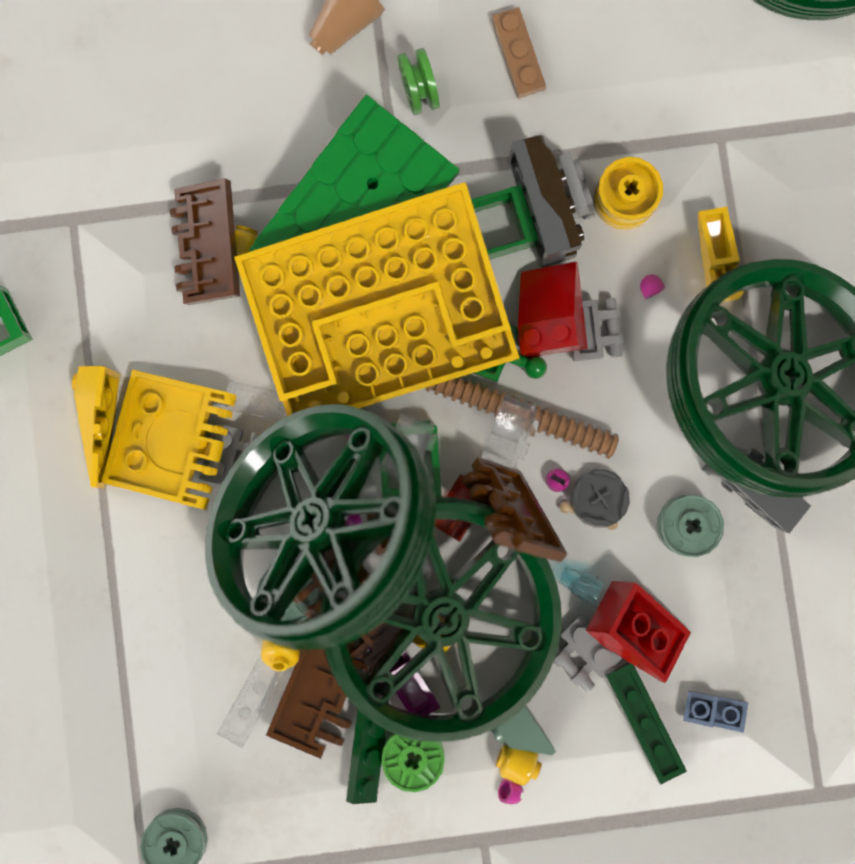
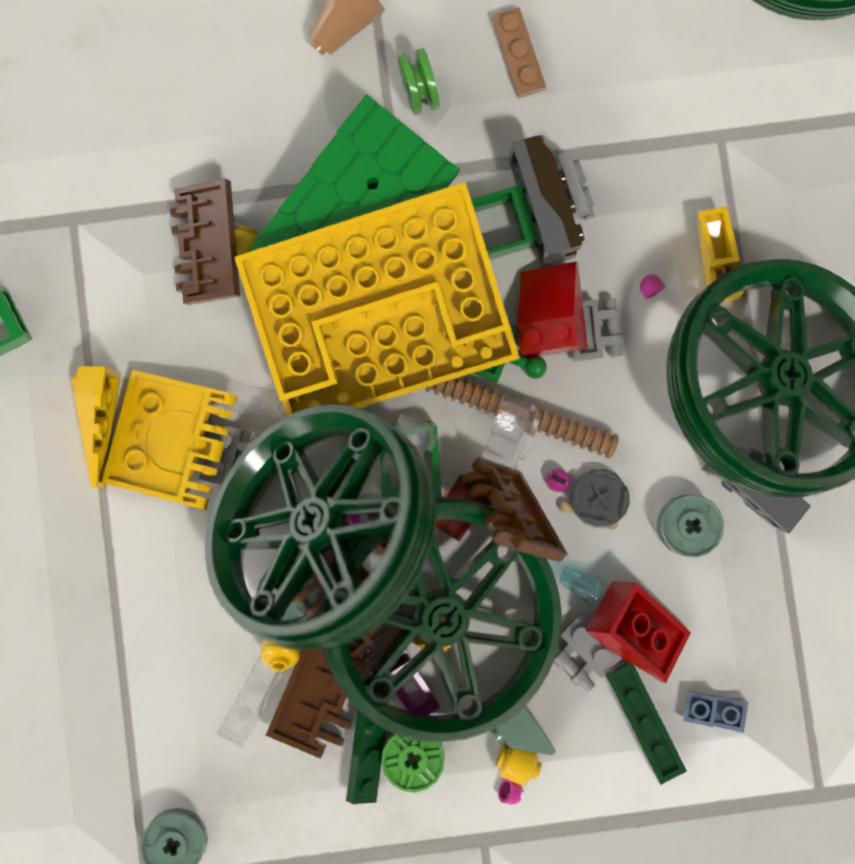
yellow wheel [593,157,663,230] -> none

